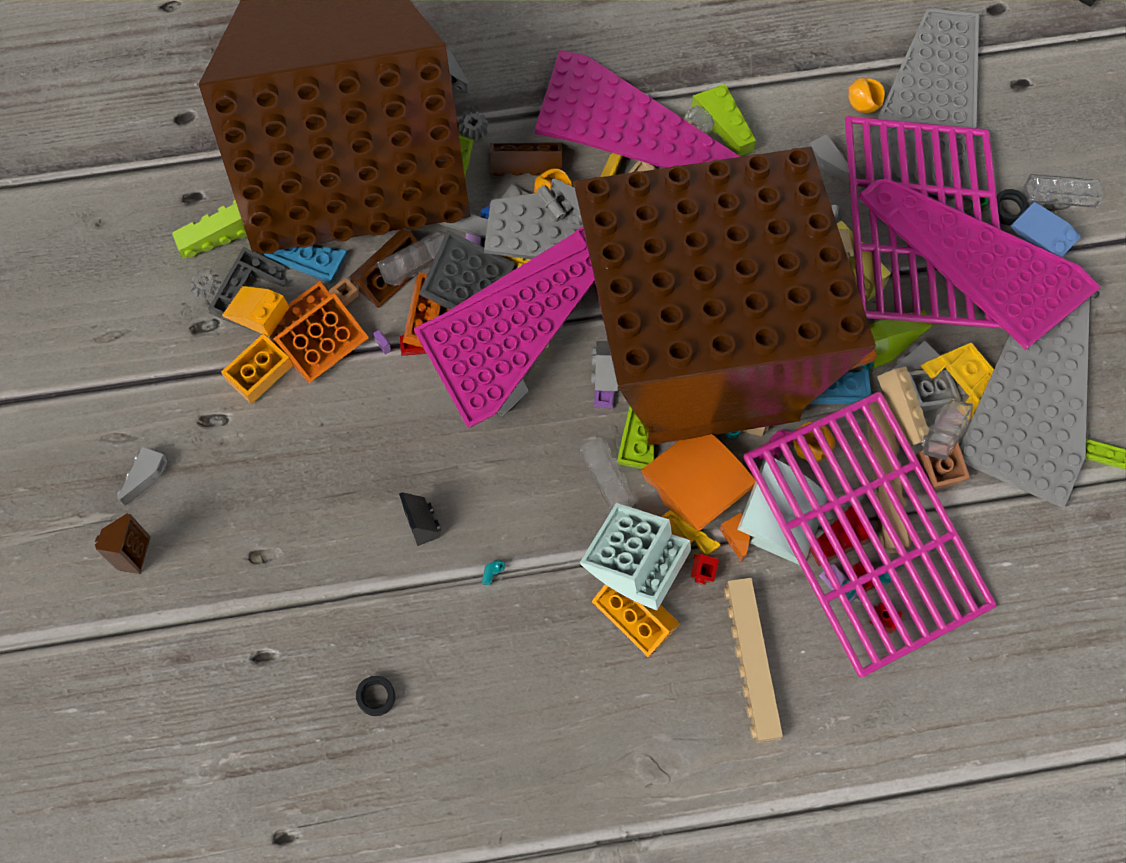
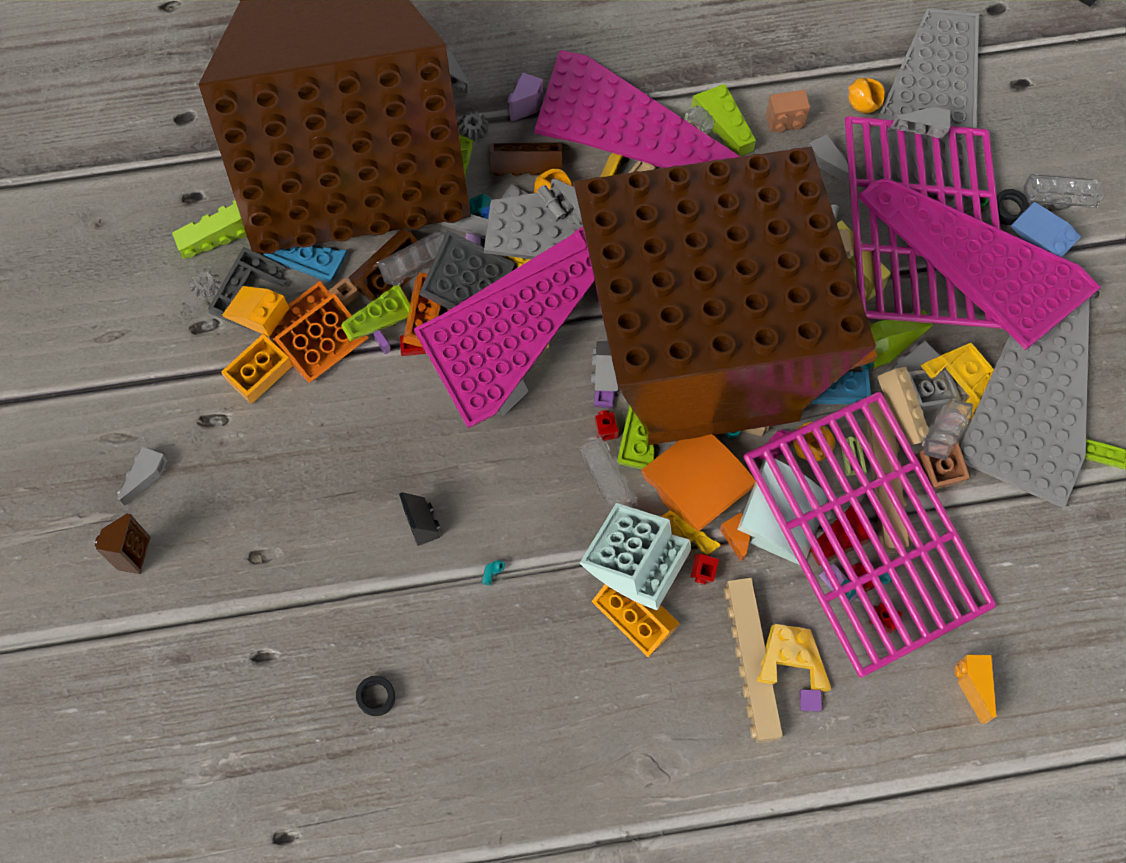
none -> lime wing [341,283,410,341]
none -> teal slope [468,193,491,216]
none -> lavender slope [508,73,543,122]
none -> red brick [595,410,619,442]
none -> yellow wing [757,624,831,692]
none -> nougat brick [765,90,810,133]
none -> medium lavender tile [800,690,822,712]
none -> yellowish green tile [841,437,867,476]
none -> light grey slope [891,107,950,138]
none -> light orange slope [954,655,997,724]

